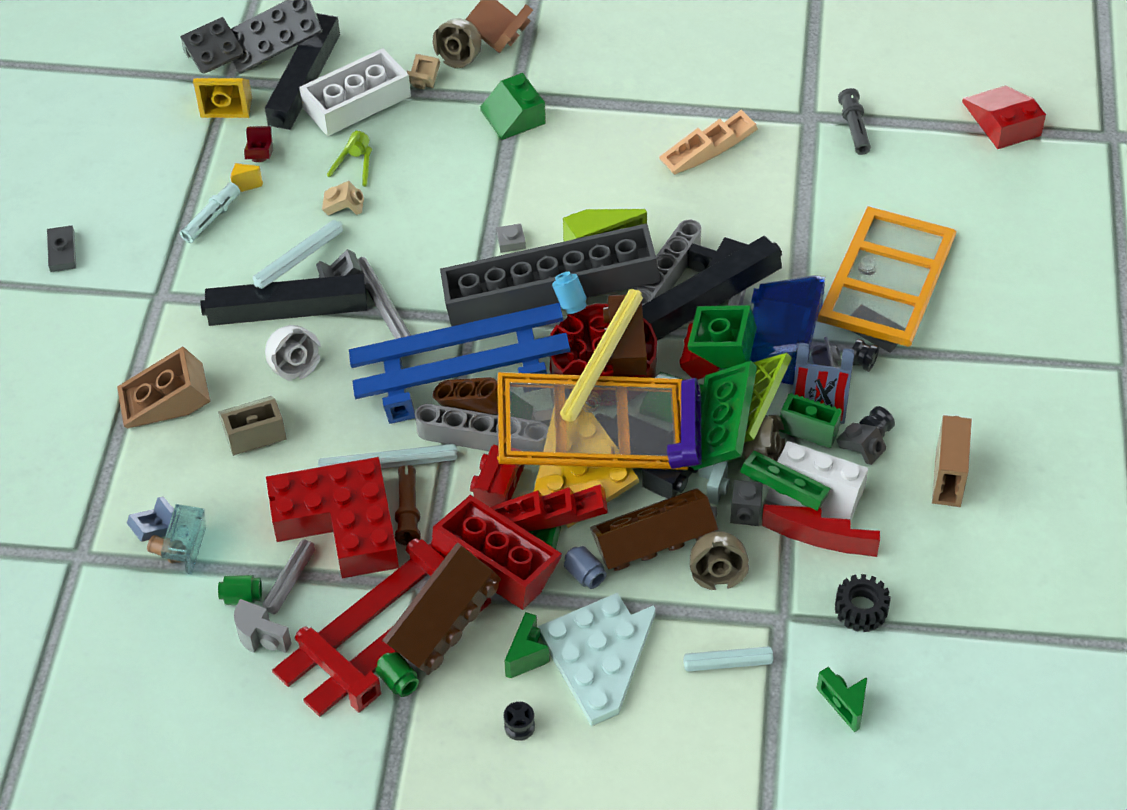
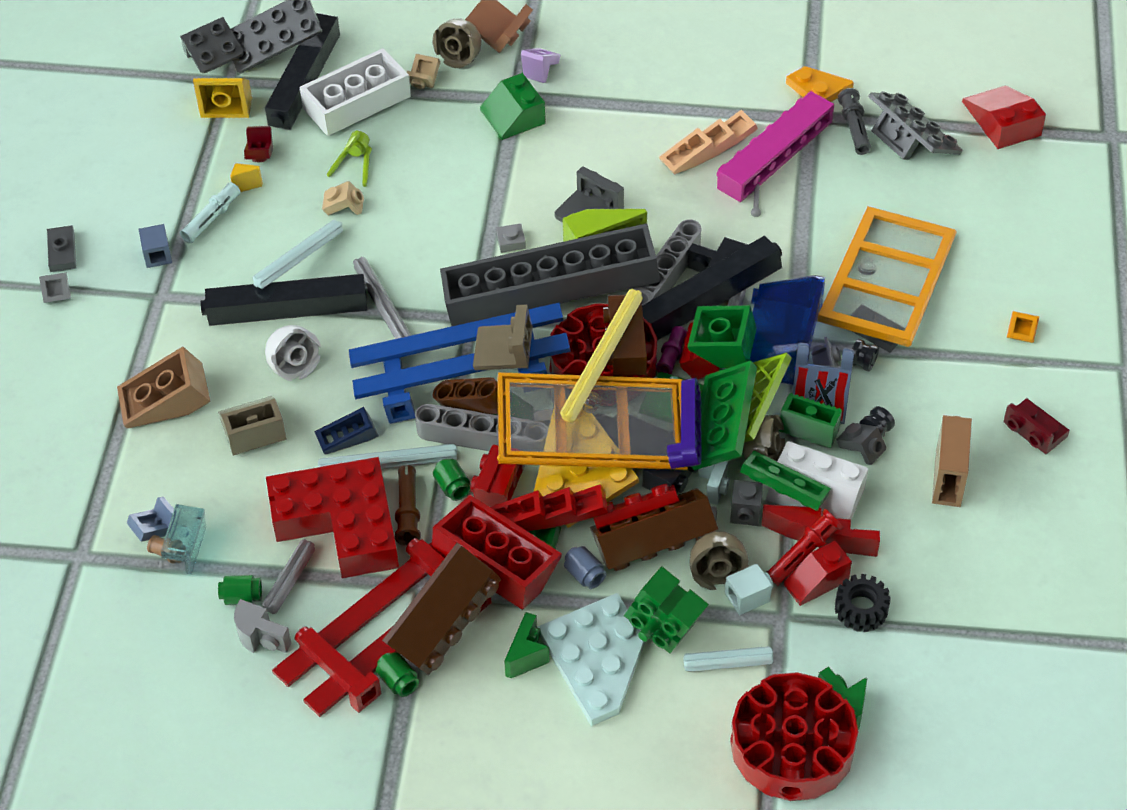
dark grey bracket [316,249,361,278] -> none
black wheel [503,701,535,741] -> none
medium azure brick [552,272,587,314] -> none
none -> light grey plate [39,272,71,303]
none -> sand blue brick [138,224,172,268]
none -> dark blue slope [314,407,379,455]
none -> green brick [433,459,470,501]
none -> dark tan bracket [473,305,533,370]
none -> lavender slope [521,48,561,83]
none -> dark grey bracket [555,166,624,222]
none -> red plate [593,484,679,529]
none -> green brick [624,566,709,654]
none -> magenta pin [656,326,687,374]
none -> dark pink brick [717,91,834,203]
none -> light aqua brick [725,564,773,615]
none -> red brick [730,672,858,801]
none -> light grey hinge [751,180,761,217]
none -> red pin [766,508,844,586]
none -> red slope [784,541,852,606]
none -> light orange wing [786,66,854,102]
none -> dark grey bracket [868,91,963,160]
none -> dark red bracket [1003,398,1070,454]
none -> light orange slope [1007,311,1039,343]

